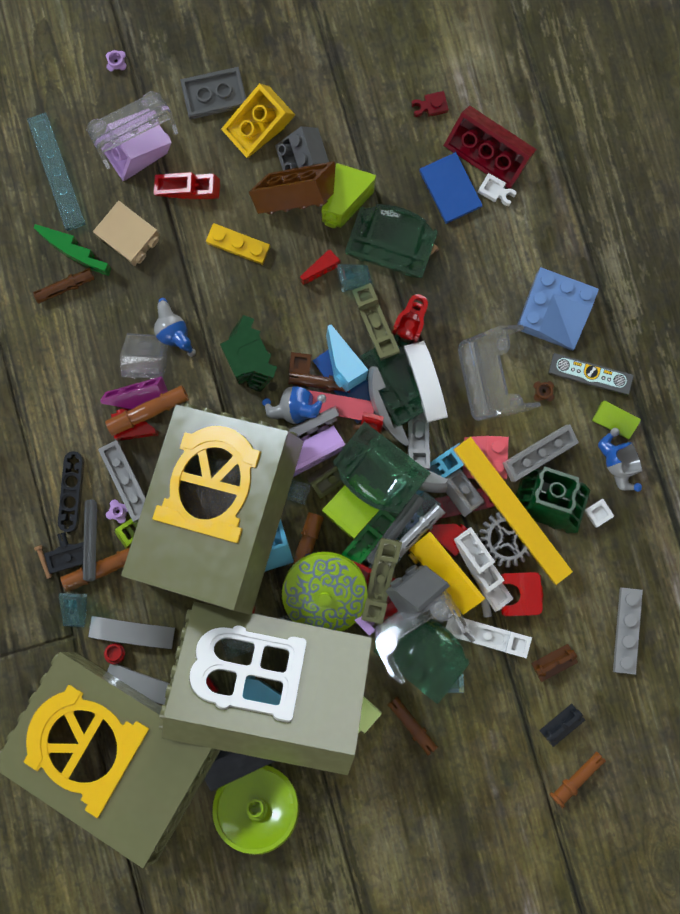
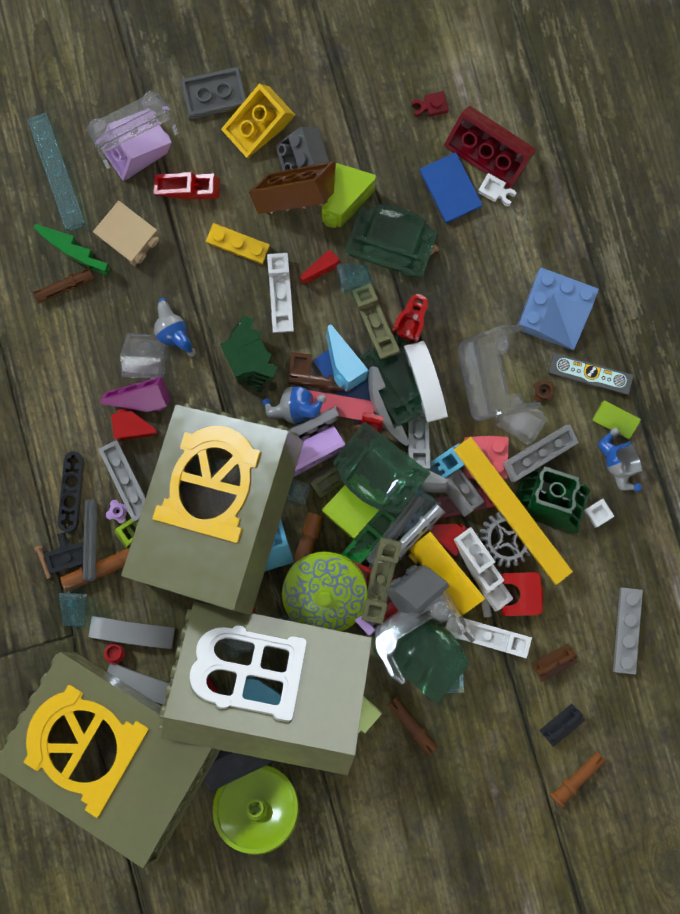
dark orange piece [105,385,189,436] -> none
lavender plate [106,50,127,71] -> none
none -> white slope [267,253,294,334]
none -> clear slope [493,408,547,445]

